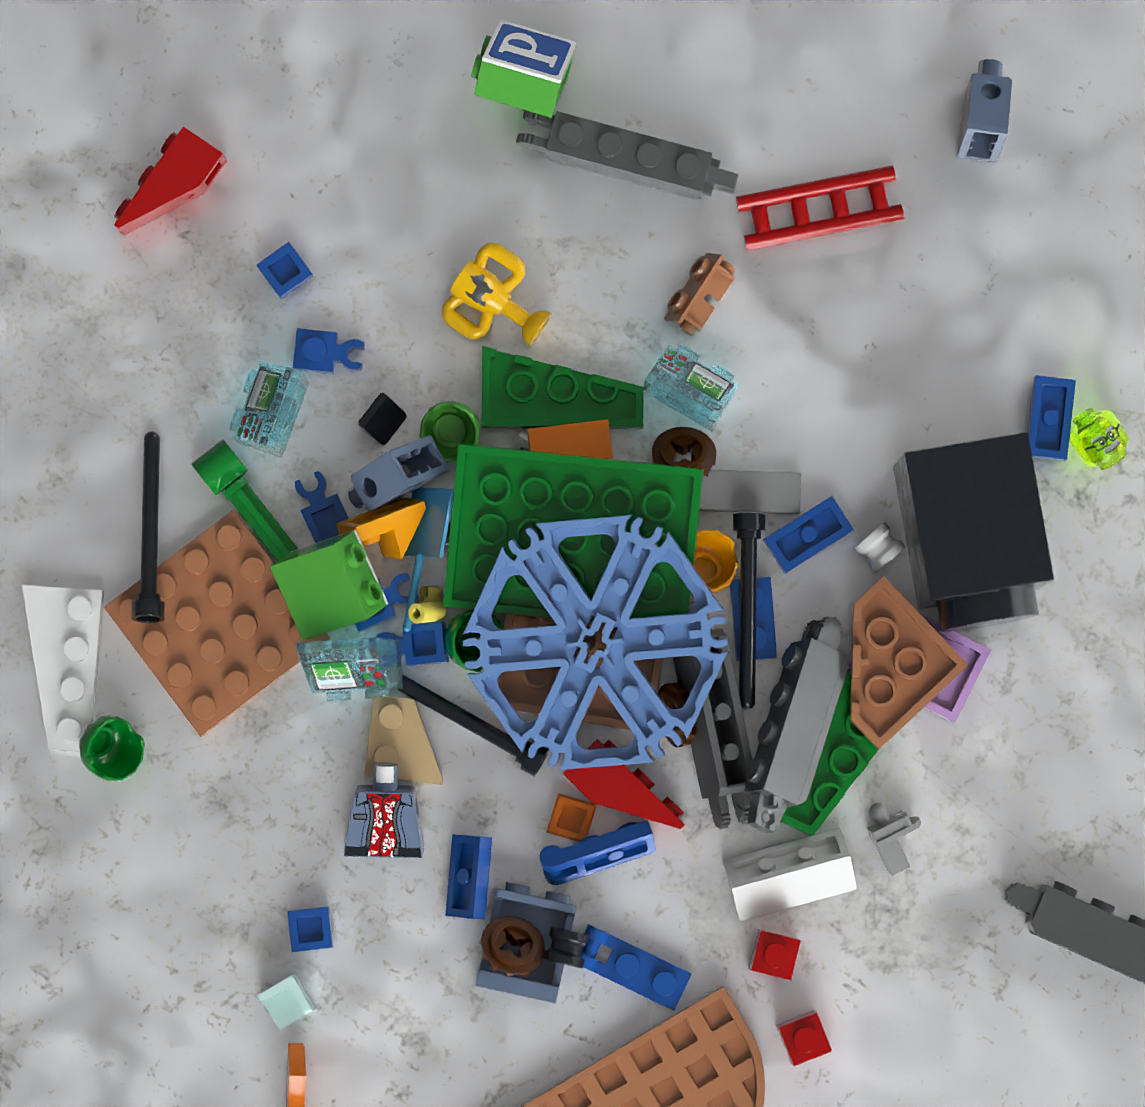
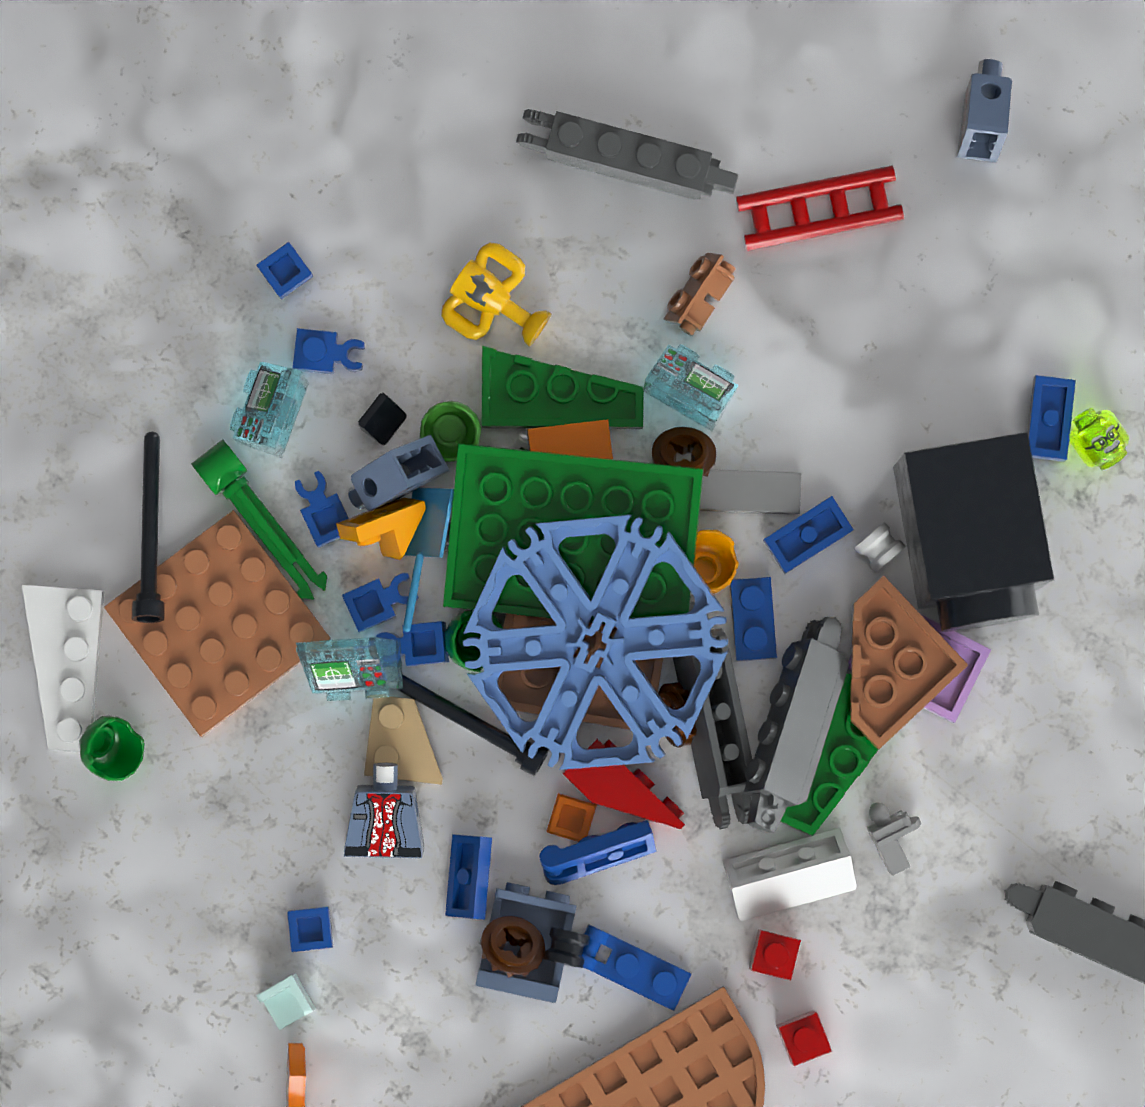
red slope [114,126,227,235] -> none
bright green piece [270,530,388,640] -> none
light yellow arm [408,586,447,624] -> none
piece [471,19,577,118] -> none
black piece [733,513,766,710] -> none

